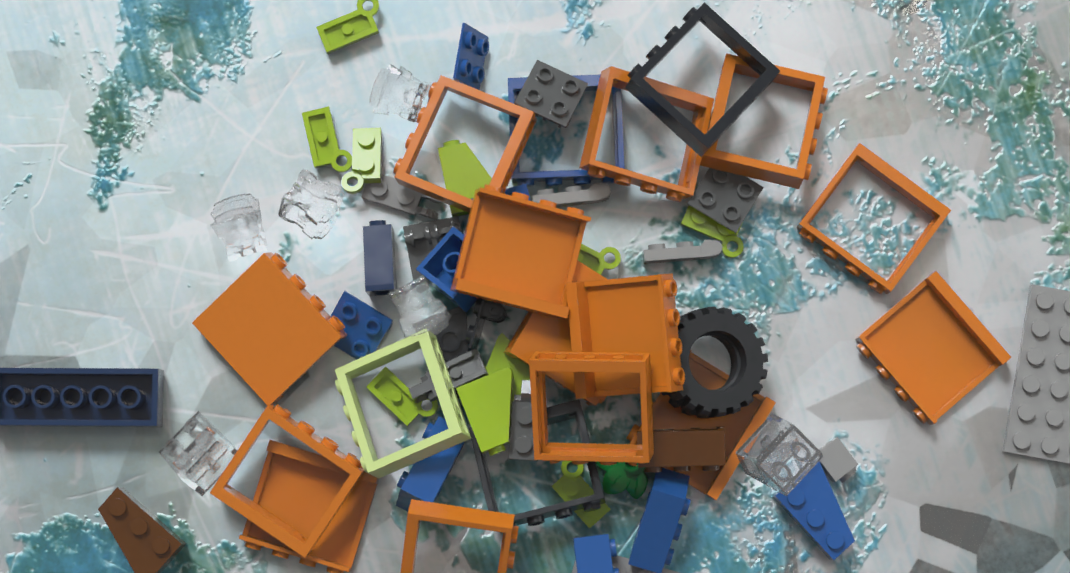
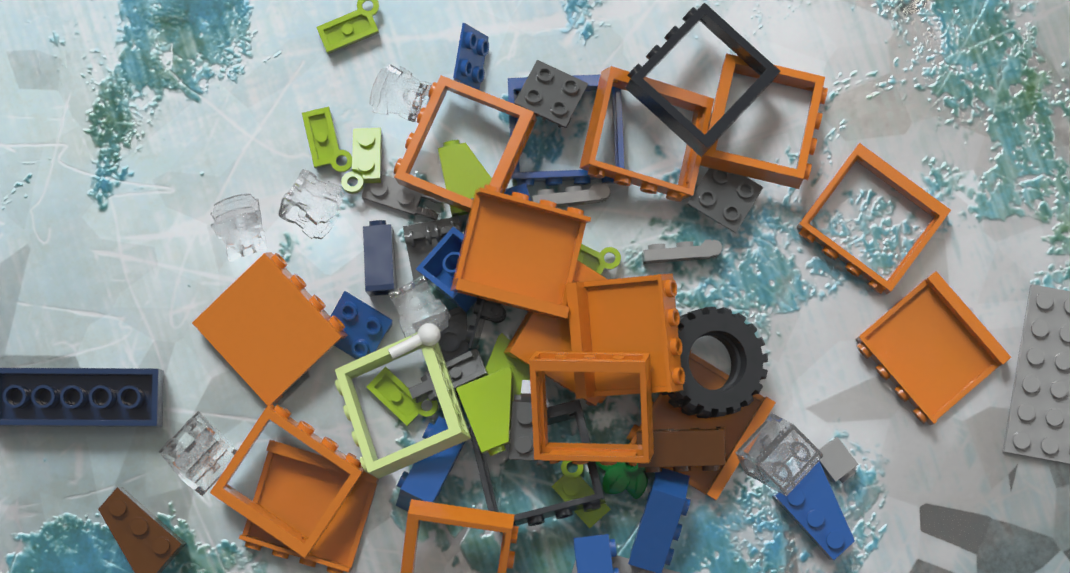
lime hinge [680,205,744,258] -> none
none -> white bar [388,323,441,359]

